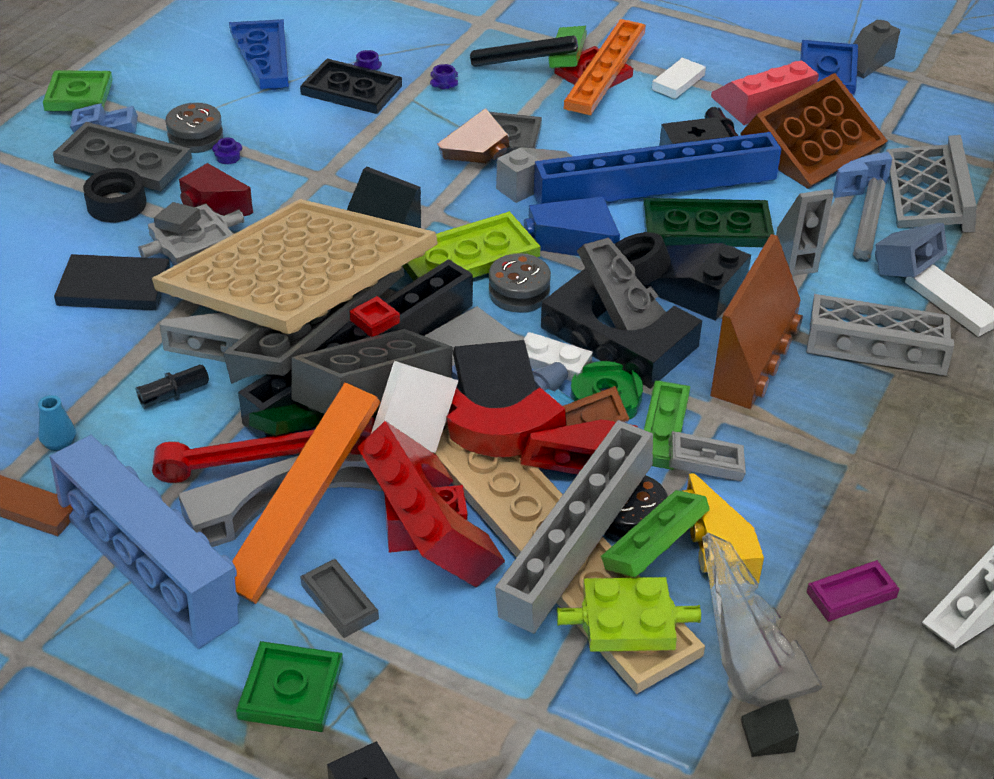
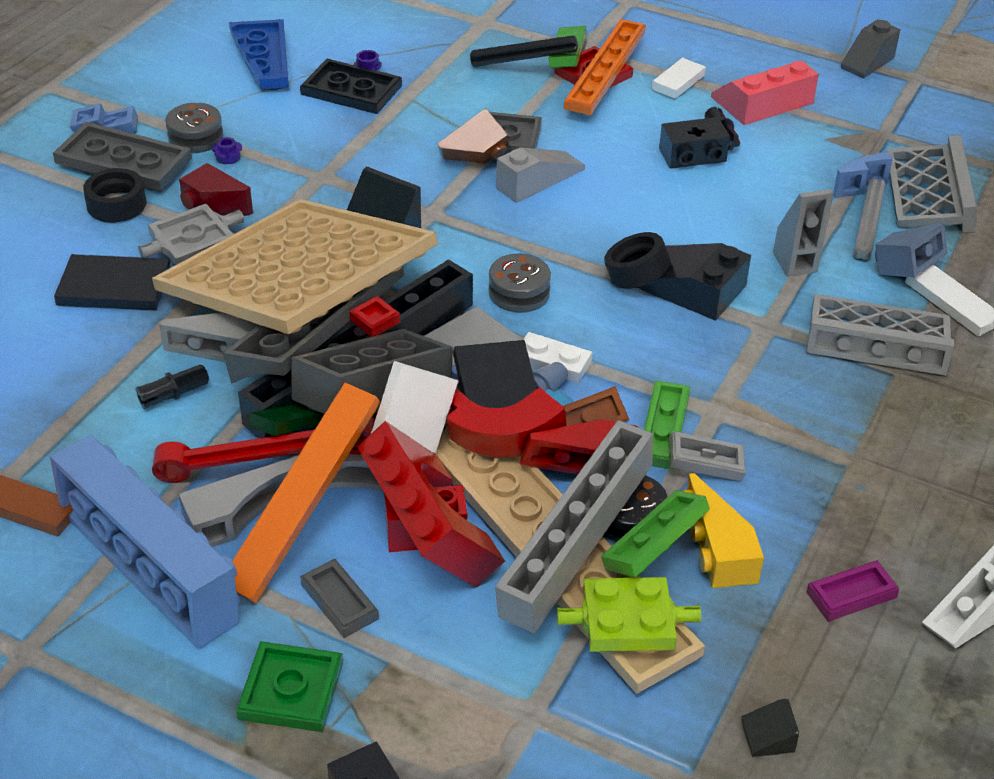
dark azure cone [38,395,76,451] -> none
bright green plate [43,70,113,111] -> none
dark grey tile [154,202,201,235] -> none
lime plate [403,211,541,281] -> none
dark purple plate [430,64,458,89] -> none
blue slope [524,197,620,256] -> none
blue brick [533,132,781,204] -> none
black arch [541,268,703,389] -> none
green plate [570,361,643,419] -> none
flat silver wing [577,238,666,330] -> none
dark green tile [643,198,774,247] -> none
clear wedge [702,532,823,707] -> none
dark orange slope [710,234,803,409] -> none
dark orange slope [740,73,888,188] -> none
blue tile [800,40,858,94] -> none

